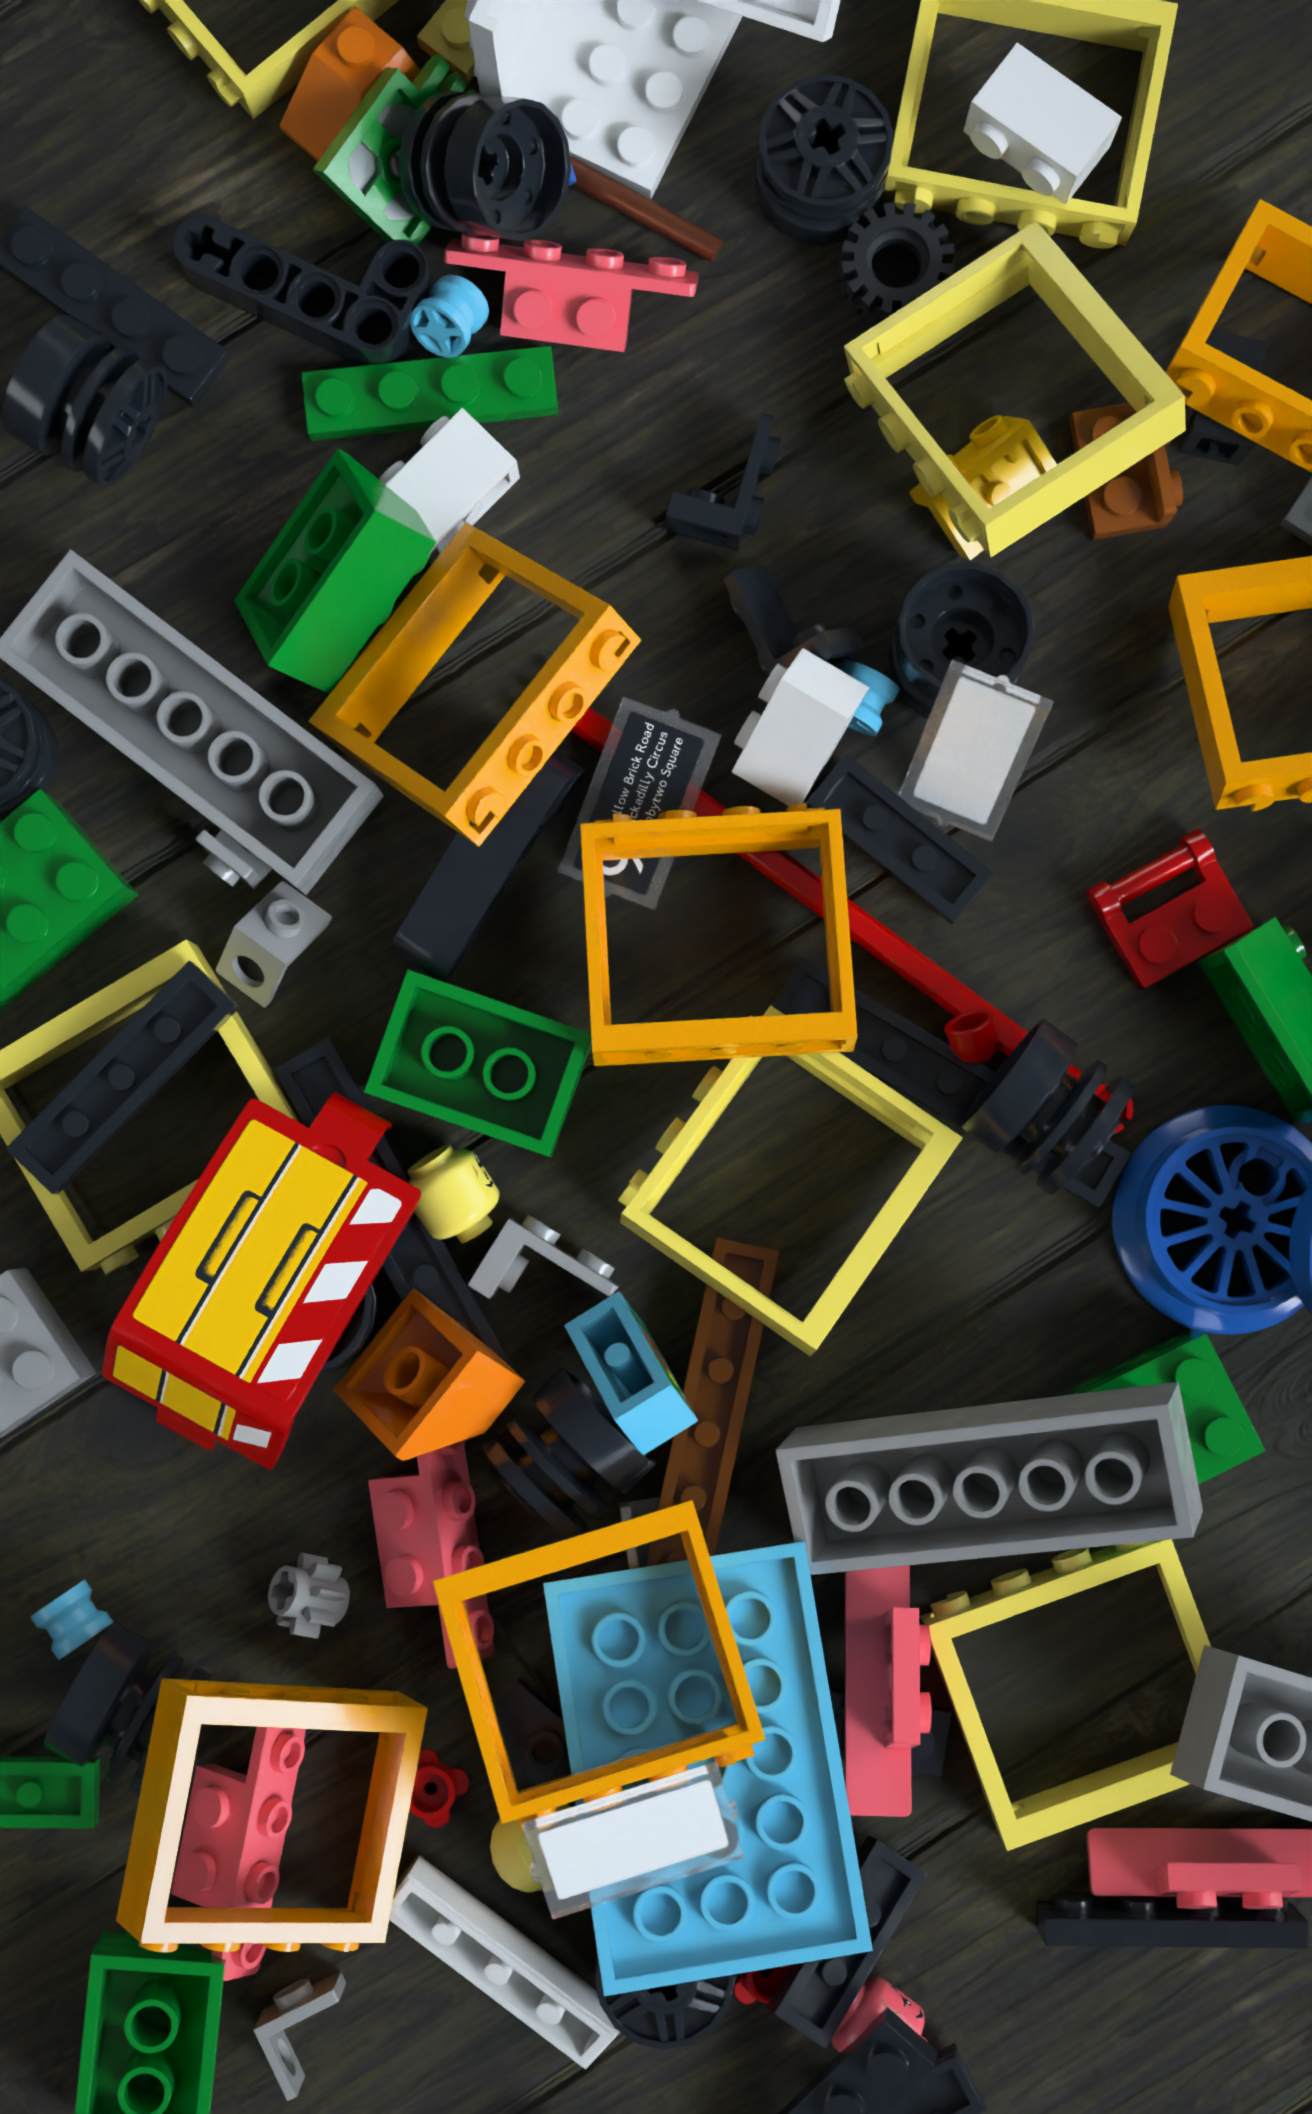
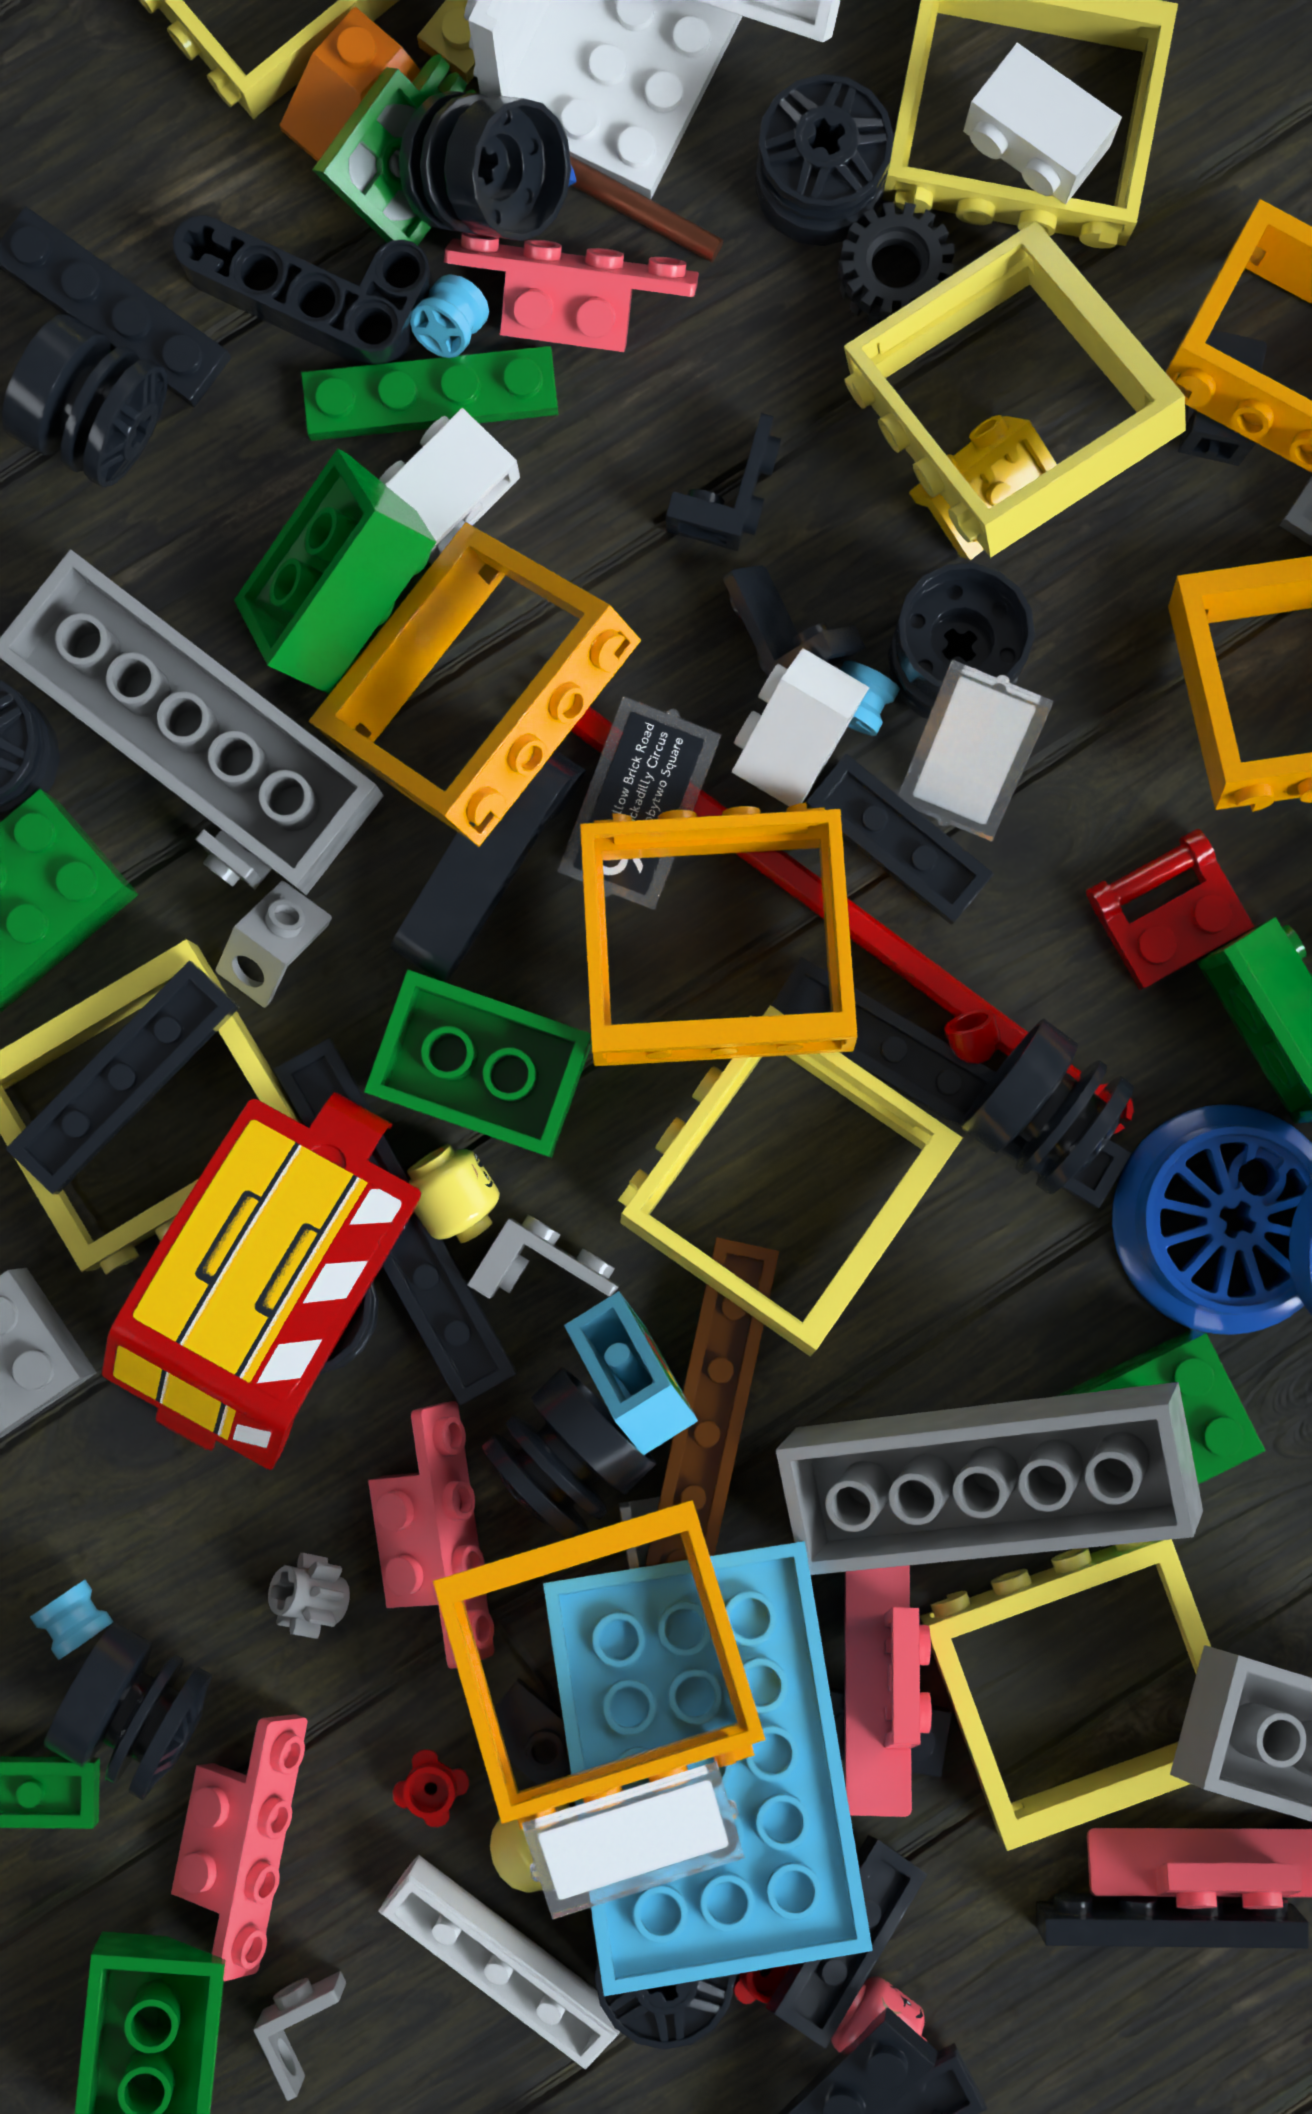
light orange window [116,1678,428,1952] -> none
orange slope [333,1289,525,1461] -> none
dark orange bracket [1069,402,1183,541] -> none

